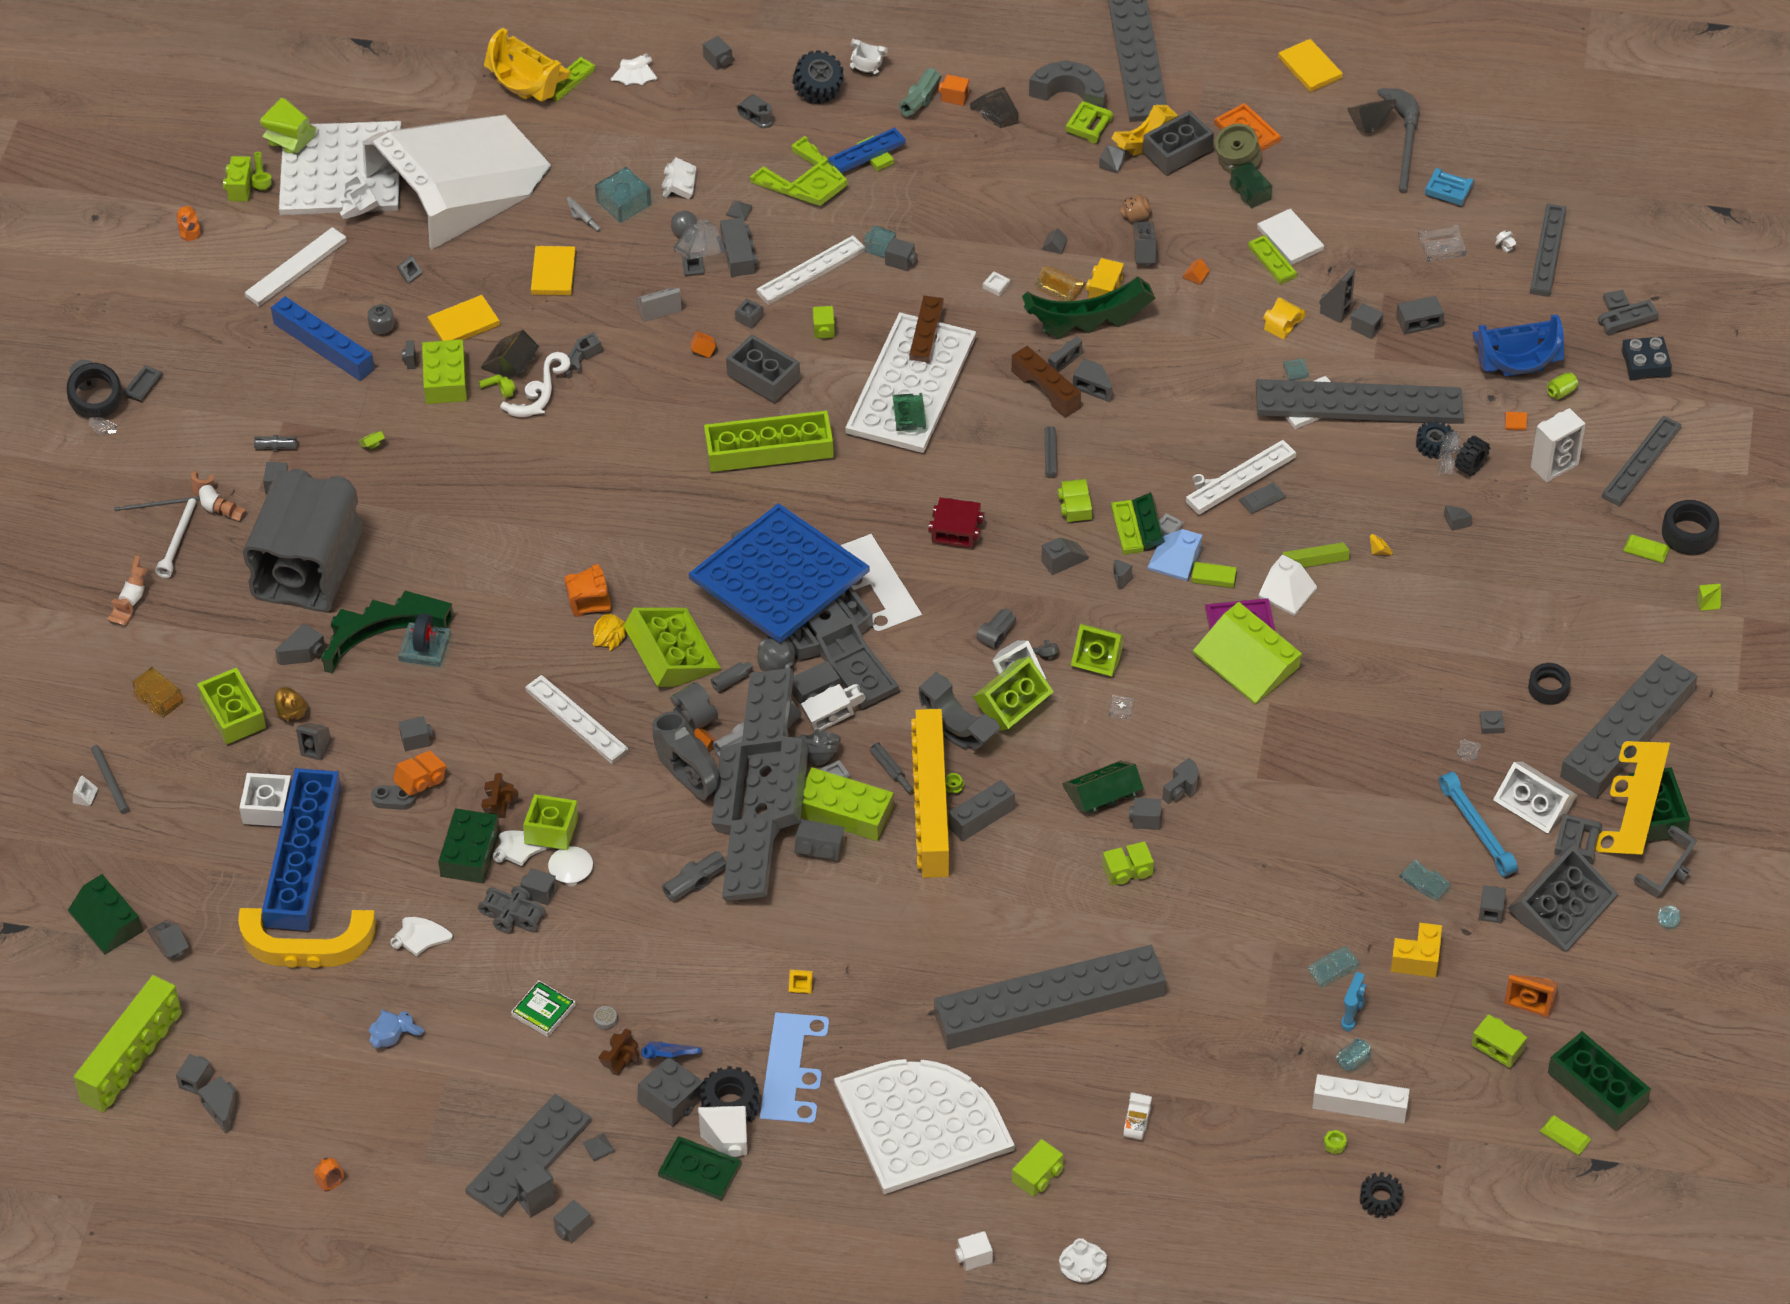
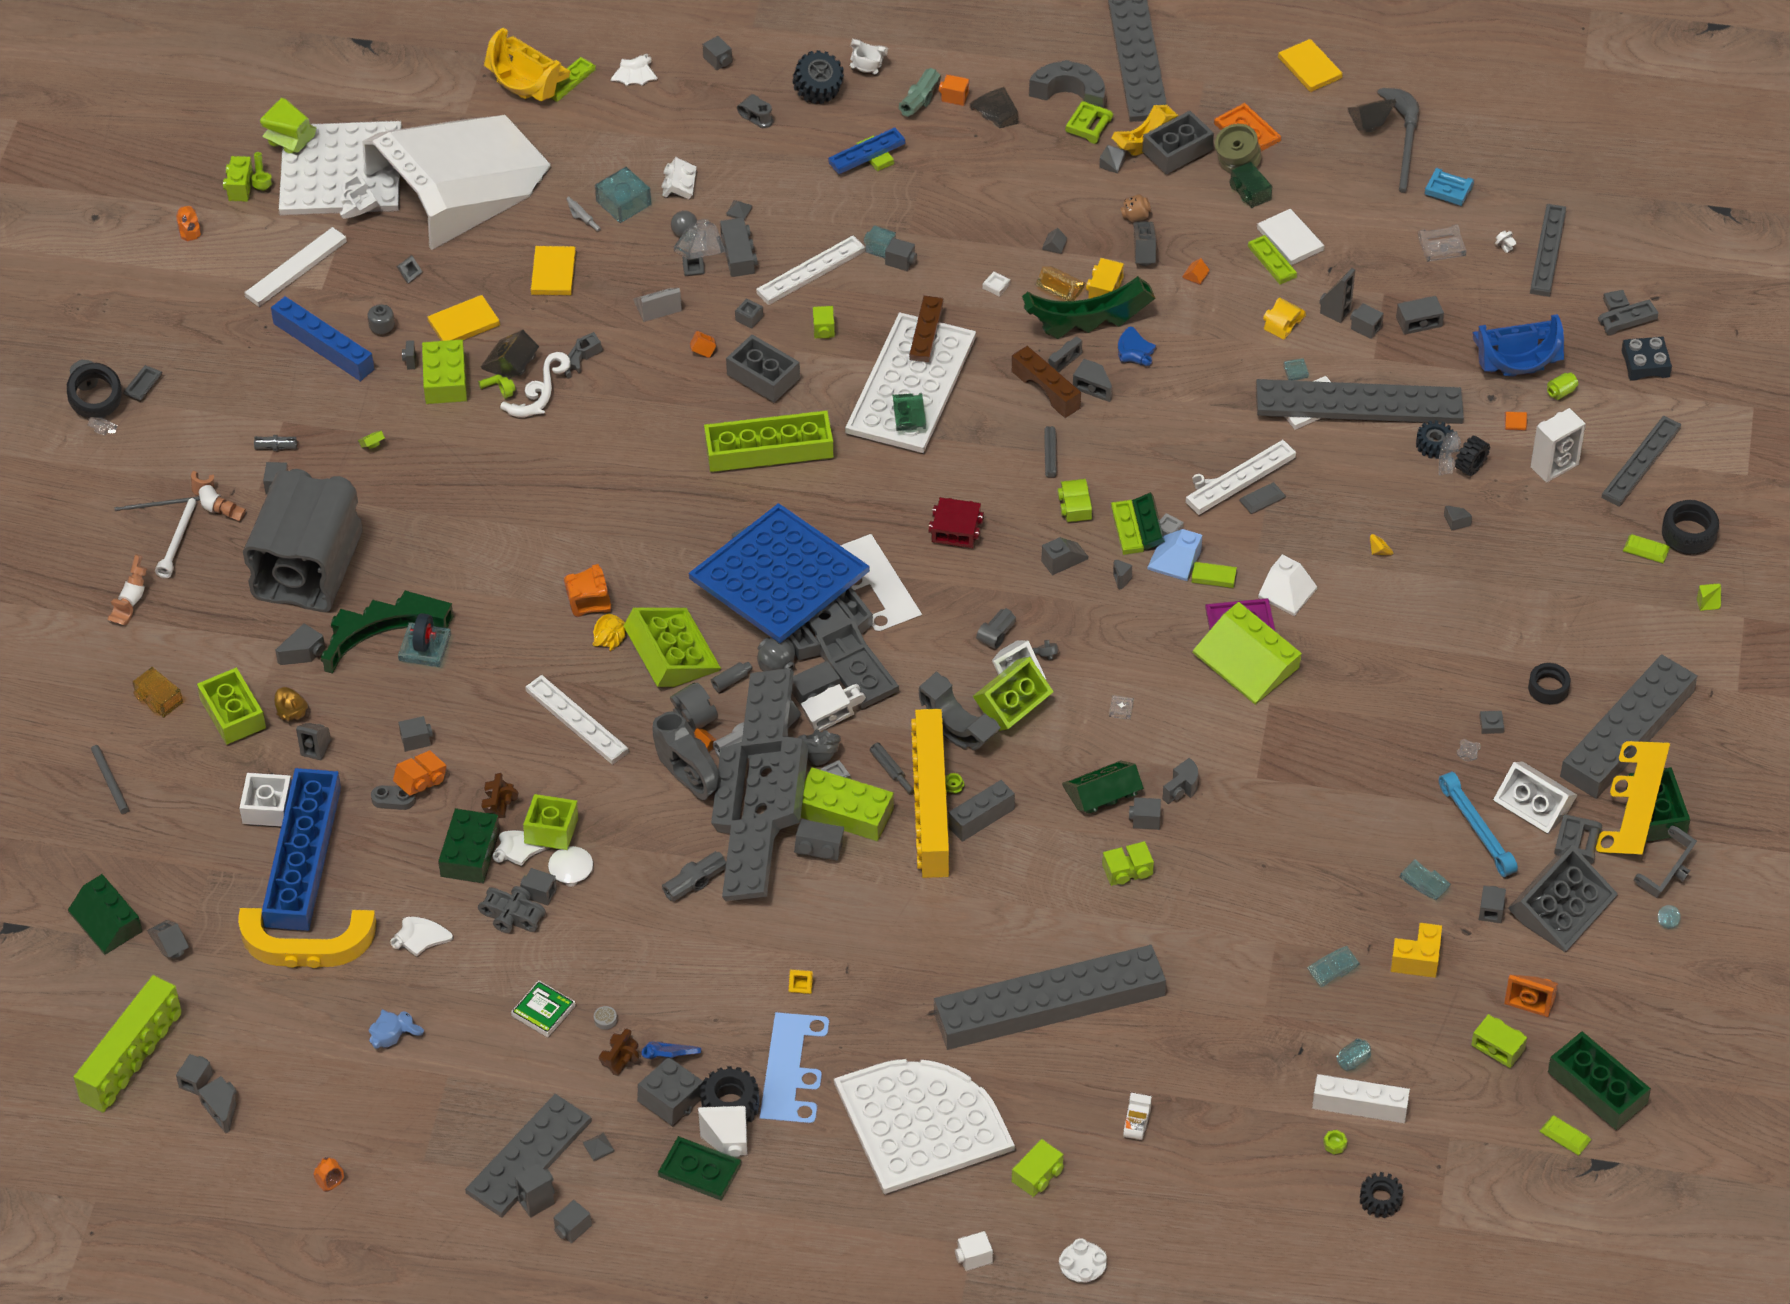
white slope [72,776,98,806] -> none
lime wing [750,136,847,206] -> none
lime brick [1071,623,1124,676] -> none
lime slope [1282,542,1350,568] -> none
dark azure plate [1341,972,1367,1031] -> none
none -> blue arm [1118,326,1156,367]

